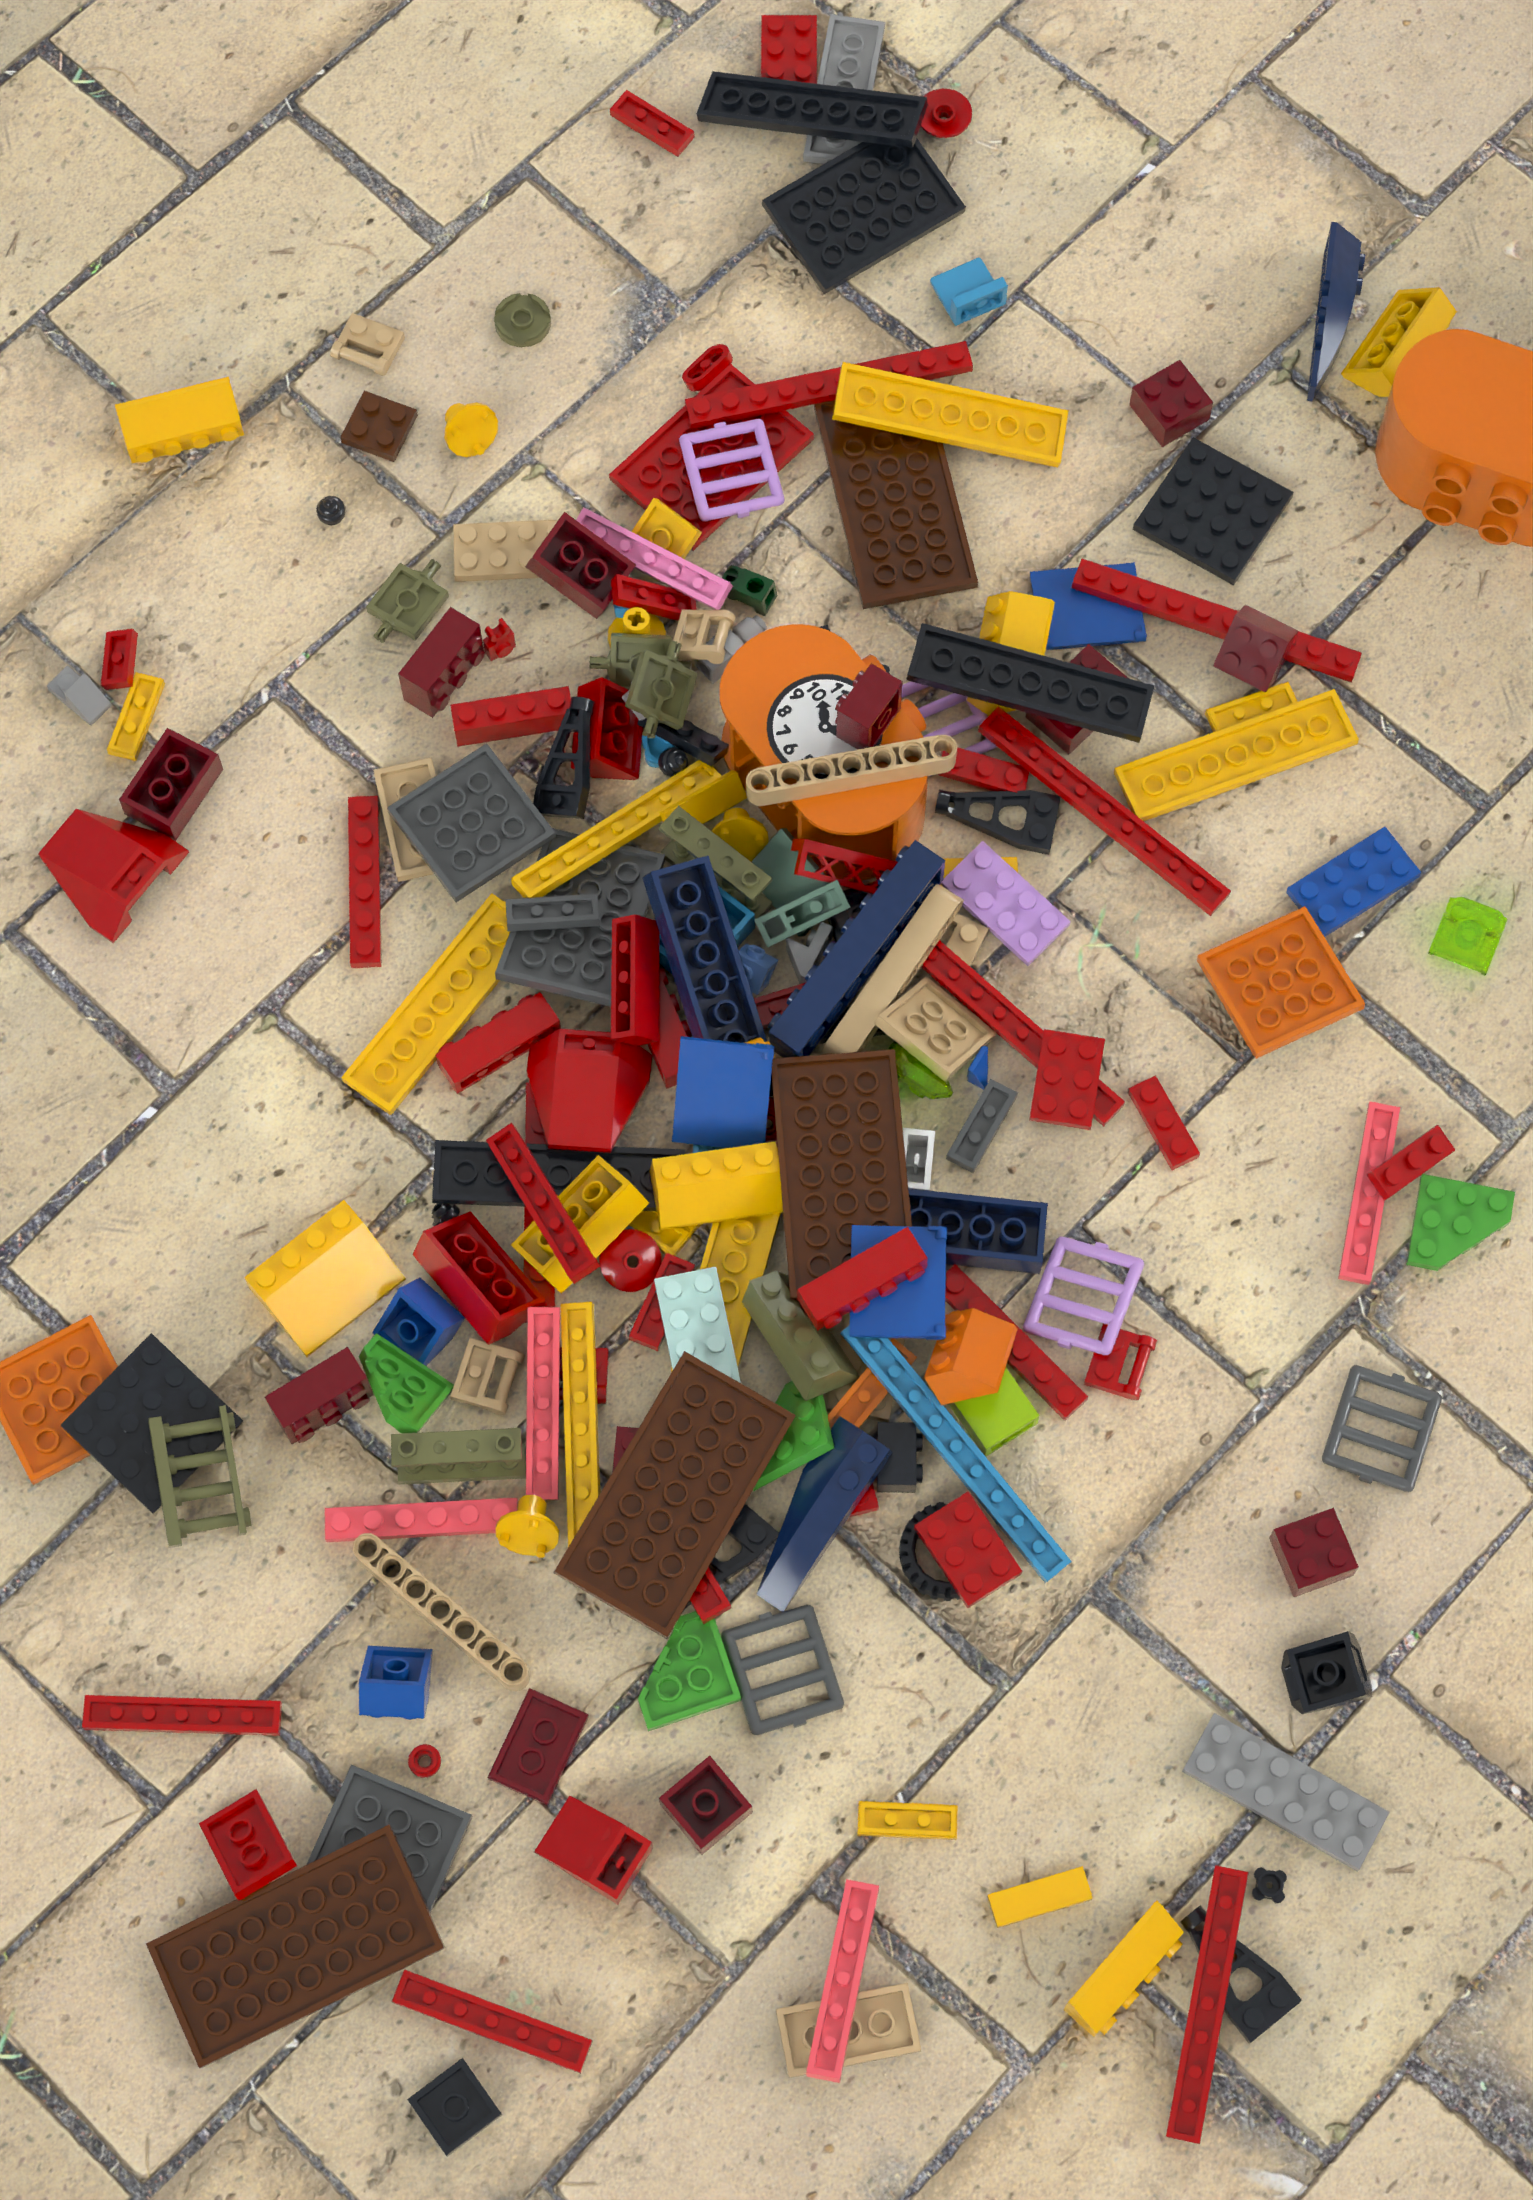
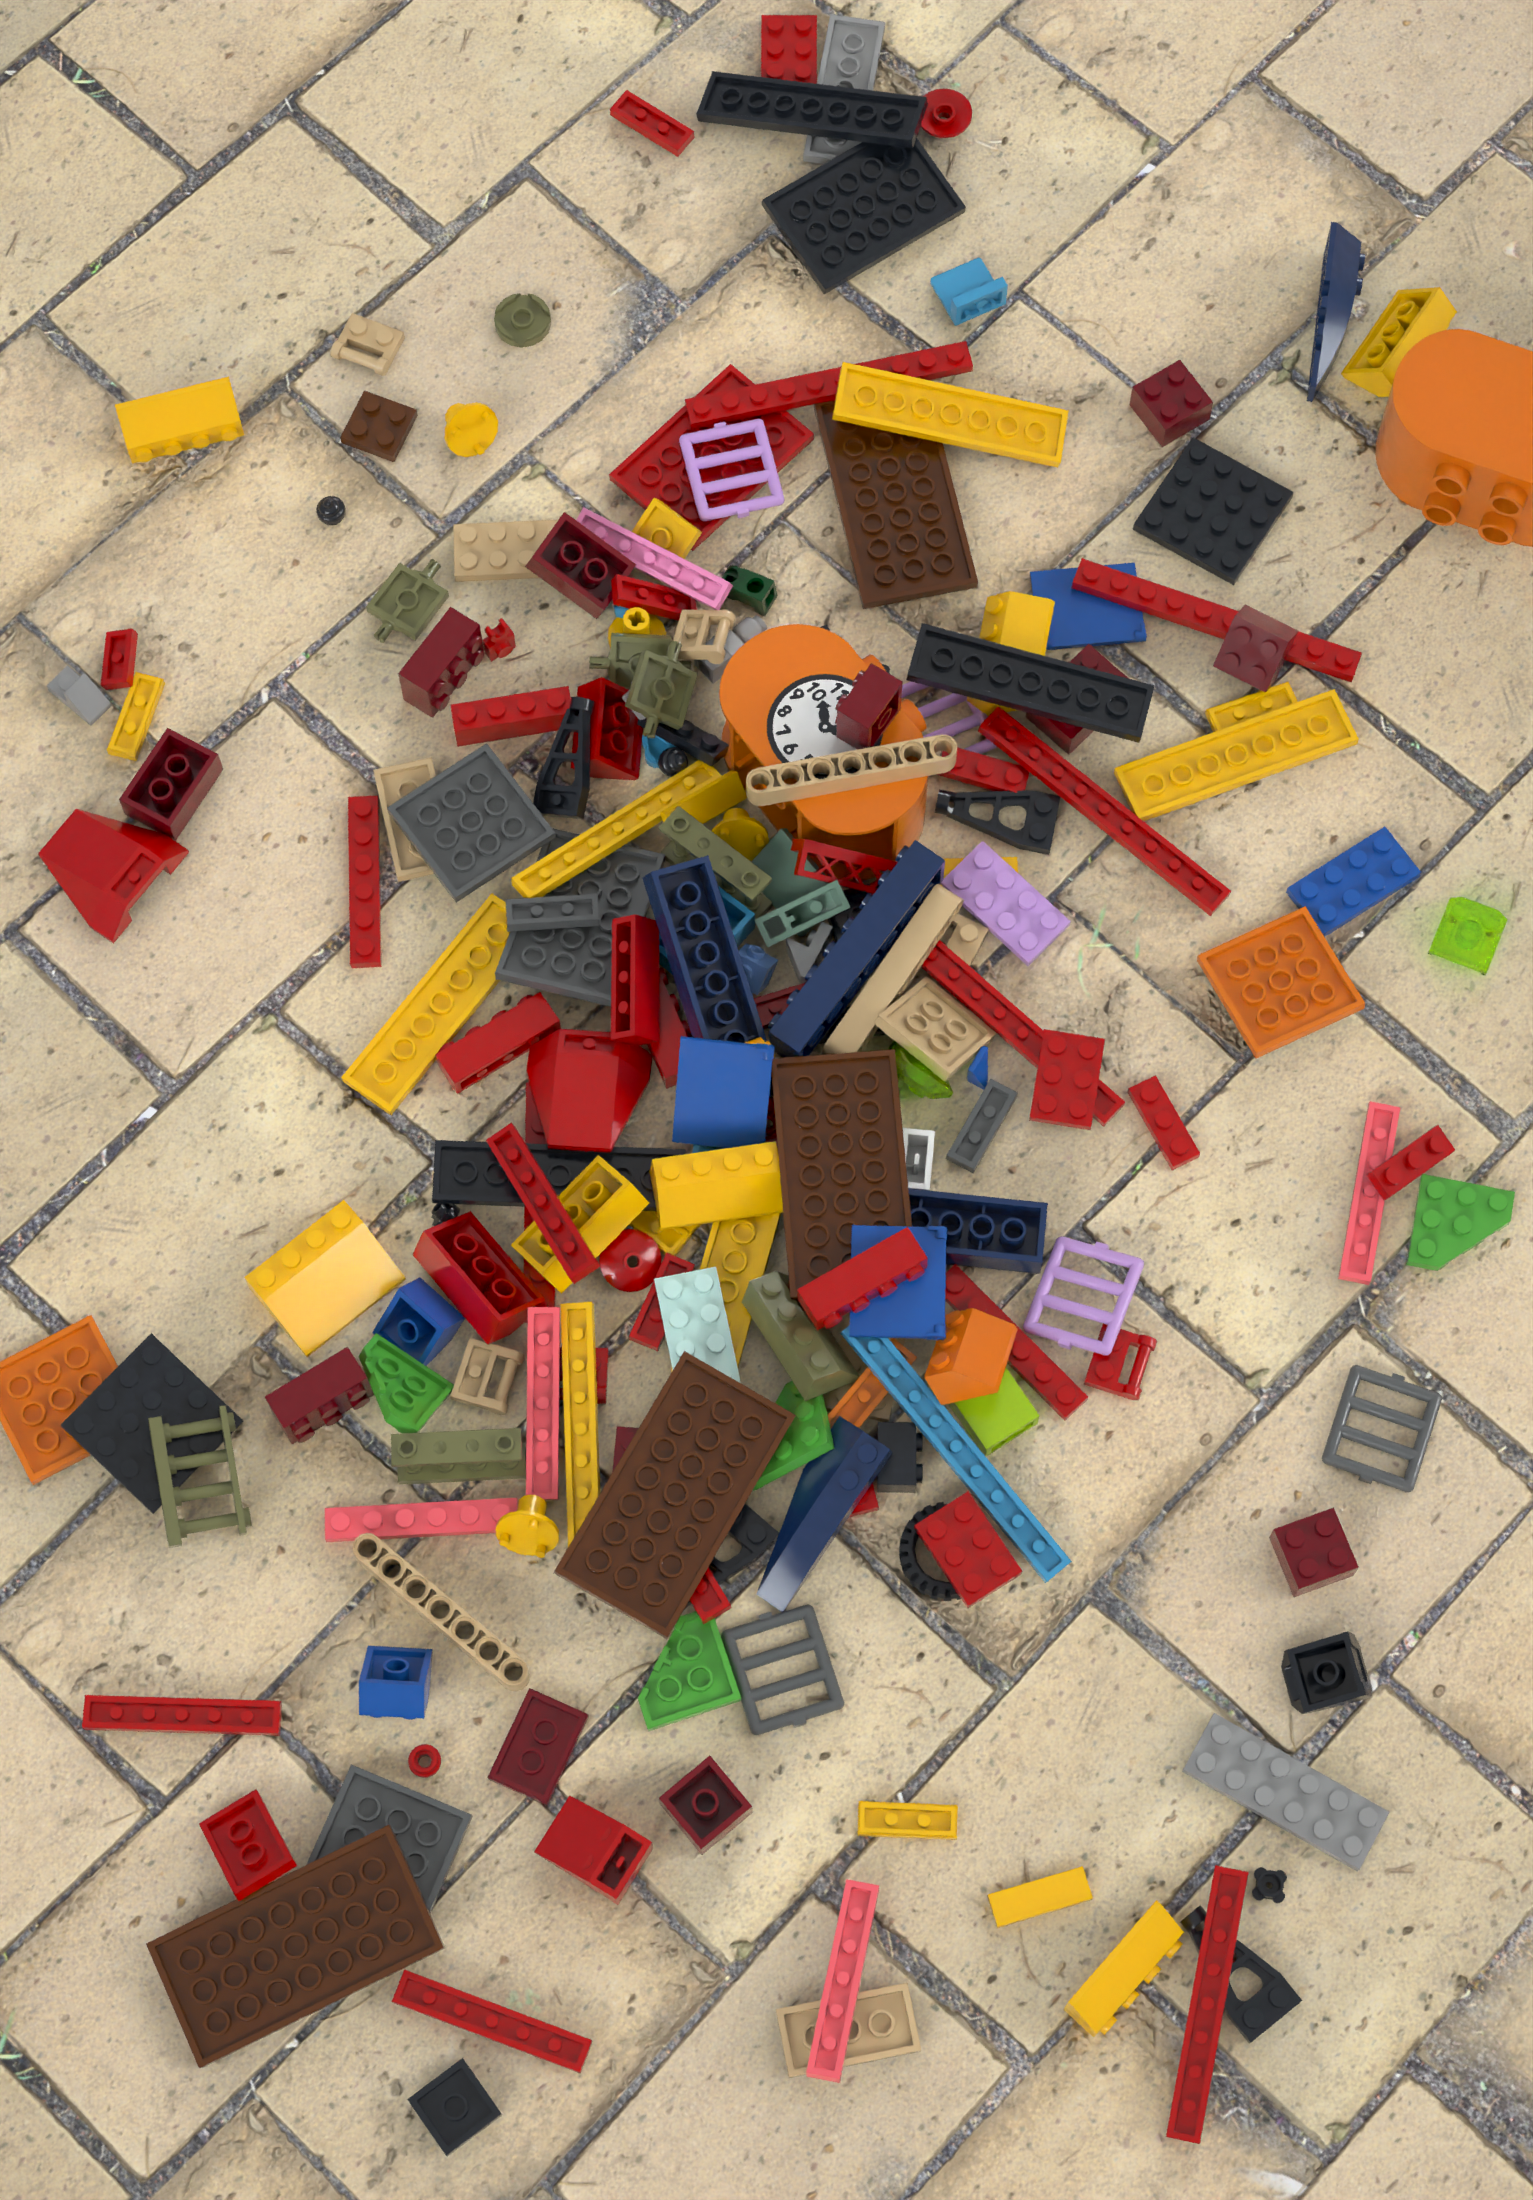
red plate [682,344,733,391] -> none

